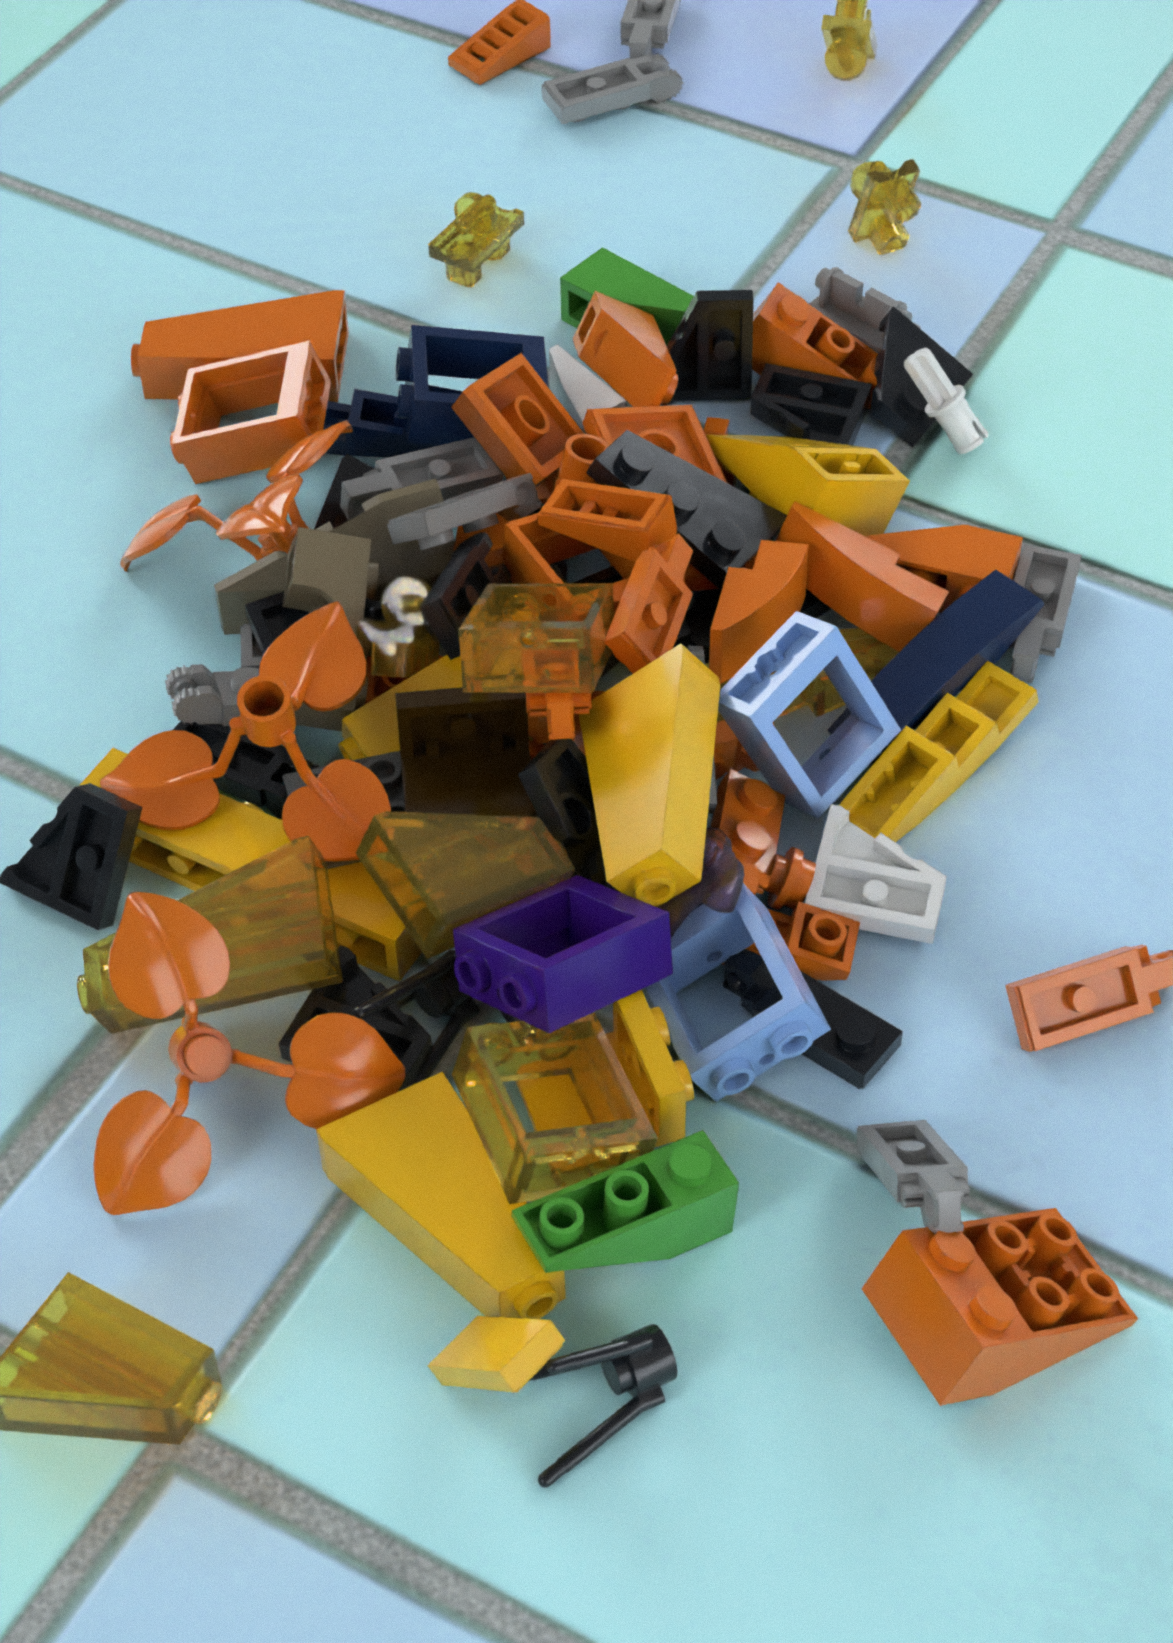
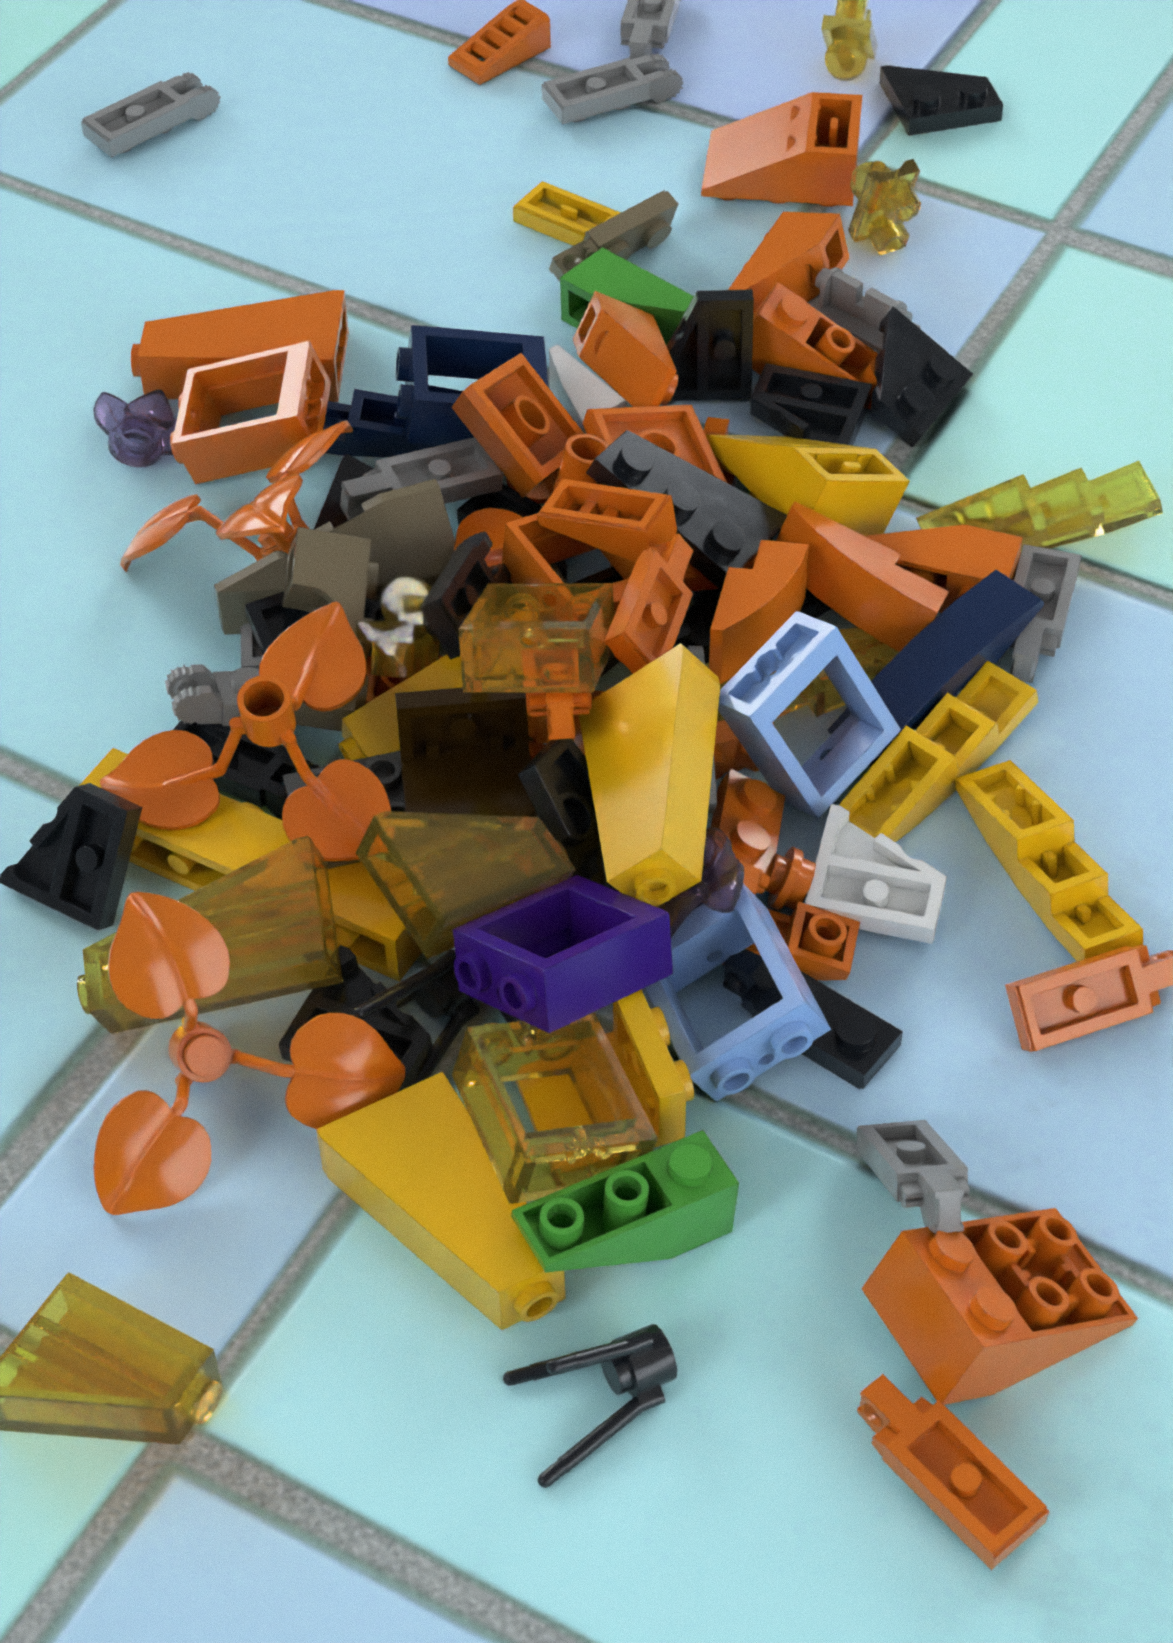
light grey hinge [387,473,542,550] -> none
yellow tile [427,1316,565,1393] -> none
clear yellow hips [428,192,524,287] -> none
white axle [904,348,988,454] -> none
none -> light grey hinge [81,72,221,157]
none -> clear purple plate [93,389,177,467]
none -> yellow tile [513,181,621,246]
none -> dark tan hinge [549,190,679,282]
none -> orange slope [701,92,863,207]
none -> orange slope [728,212,850,313]
none -> orange hinge [857,1374,1049,1570]
none -> black wing [879,65,1003,136]
none -> clear yellow slope [916,461,1163,552]
none -> yellow slope [955,760,1143,961]

